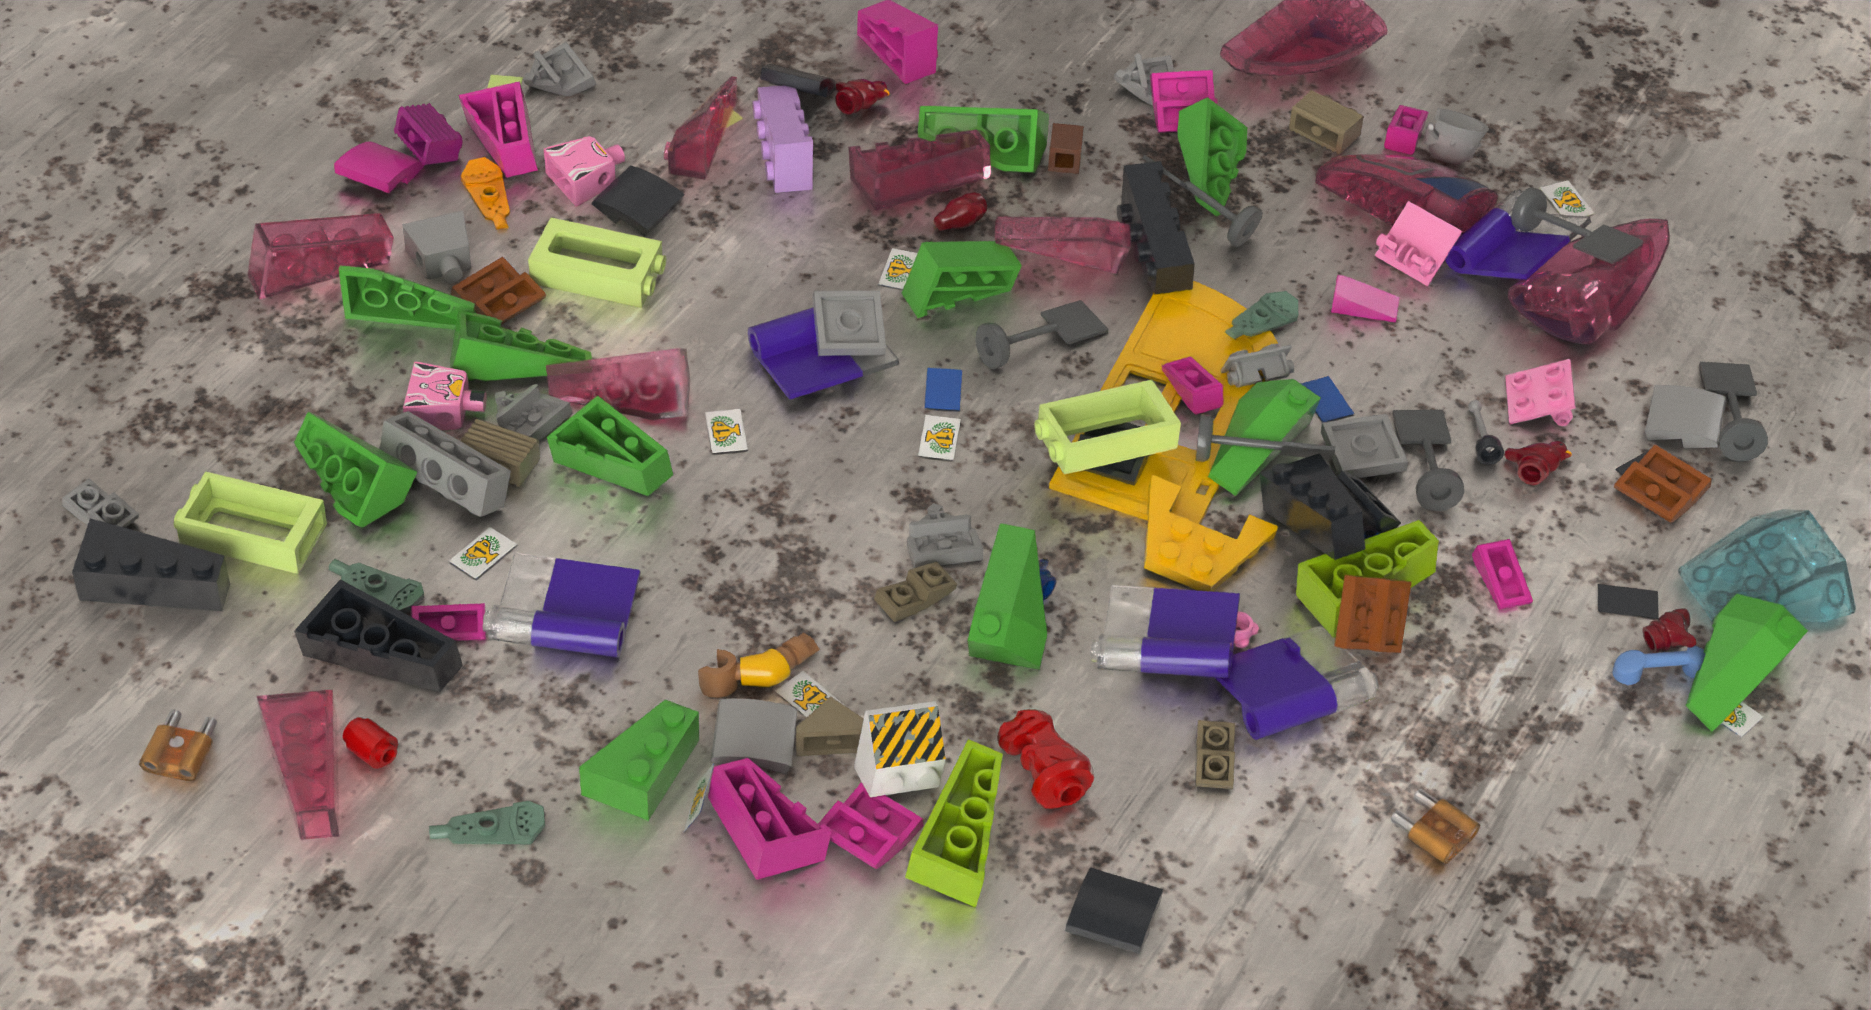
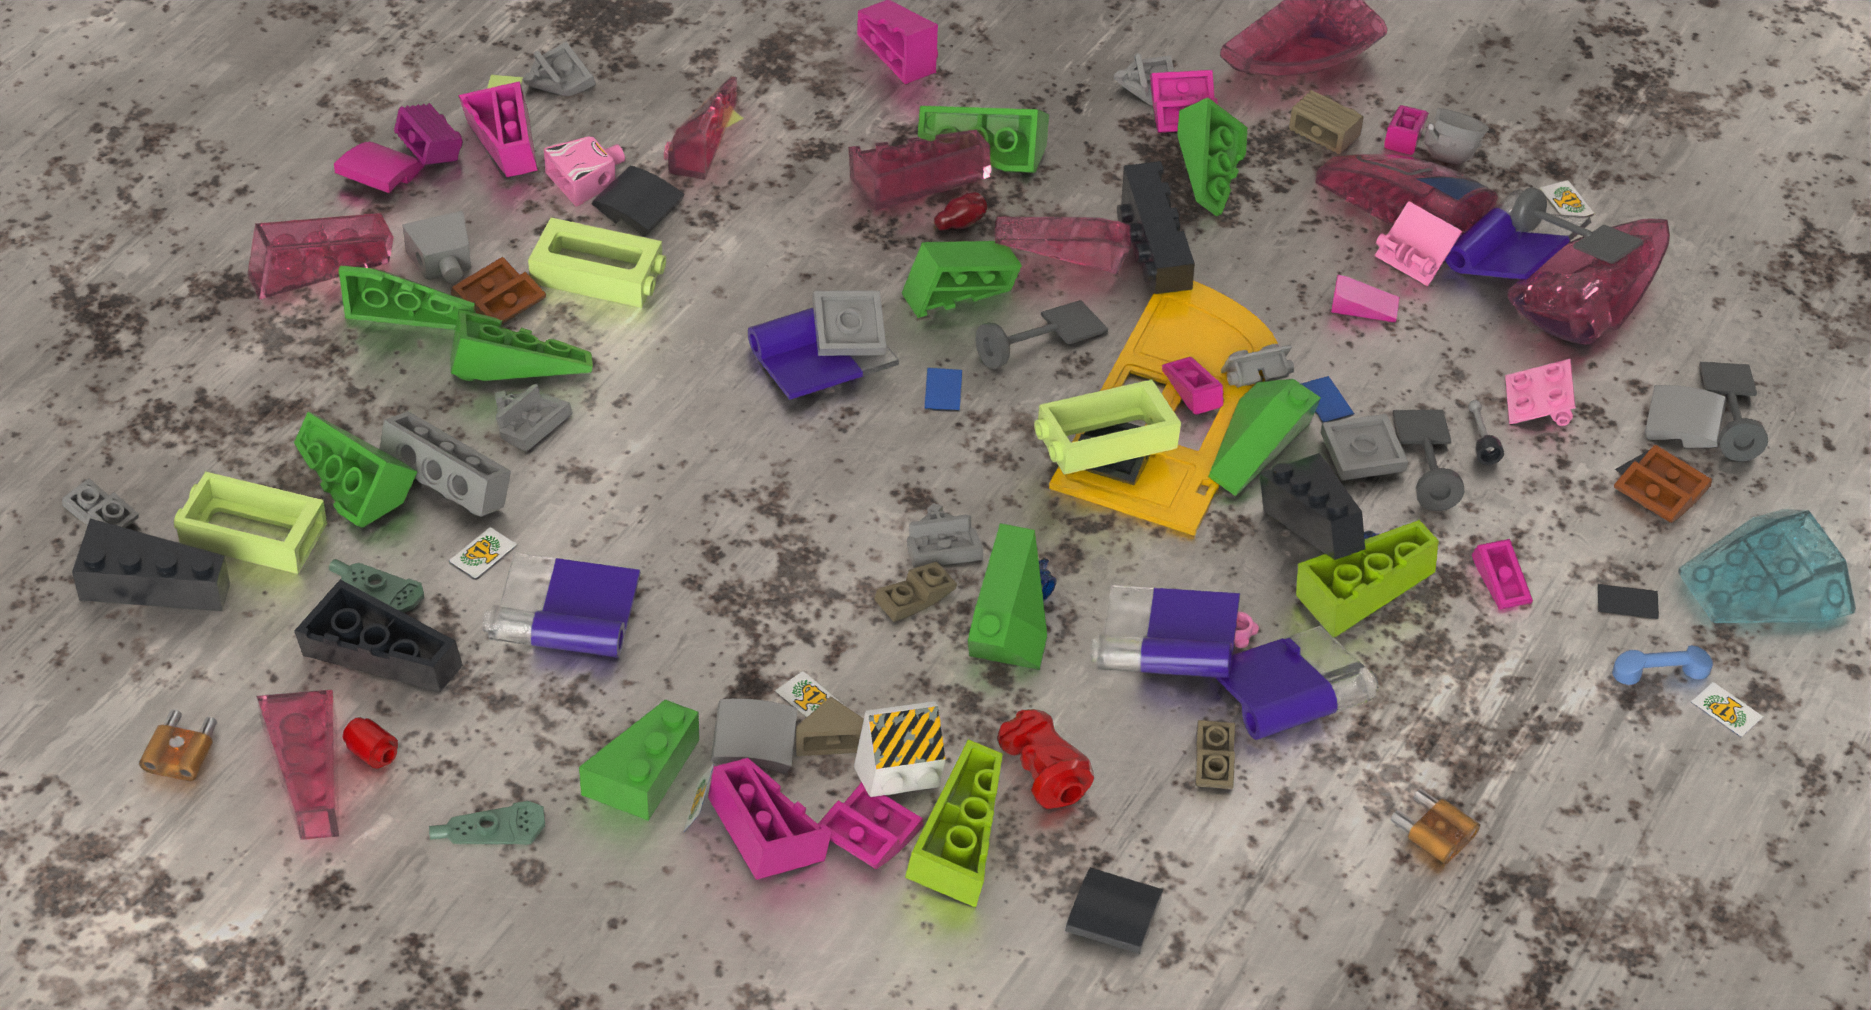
bright pink torso [403,362,487,430] -> none
dark pink slope [411,603,486,641] -> none
light orange piece [461,157,510,230] -> none
dark tan brick [461,419,540,487] -> none
clear pink wedge [546,348,691,420] -> none
bright green wedge [547,396,673,496] -> none
medium nougat piece [698,633,820,698] -> none
white sticker [705,409,748,454] -> none
lavender wedge [752,85,813,193] -> none
black slope [760,64,836,97] -> none
dark red animal [835,79,890,115] -> none
sticker [878,248,917,289] -> none
white sticker [918,415,961,460] -> none
reddish brown brick [1048,123,1084,174] -> none
dark grey piece [1143,155,1263,247] -> none
yellow wing [1144,475,1278,592] -> none
dark grey piece [1196,414,1336,462] -> none
sand green piece [1225,291,1299,339] -> none
dark orange slope [1334,575,1411,653] -> none
black slope [1337,471,1401,534] -> none
dark red animal [1504,441,1572,485] -> none
dark red animal [1642,608,1697,653] -> none
bright green wedge [1686,594,1808,732] -> none

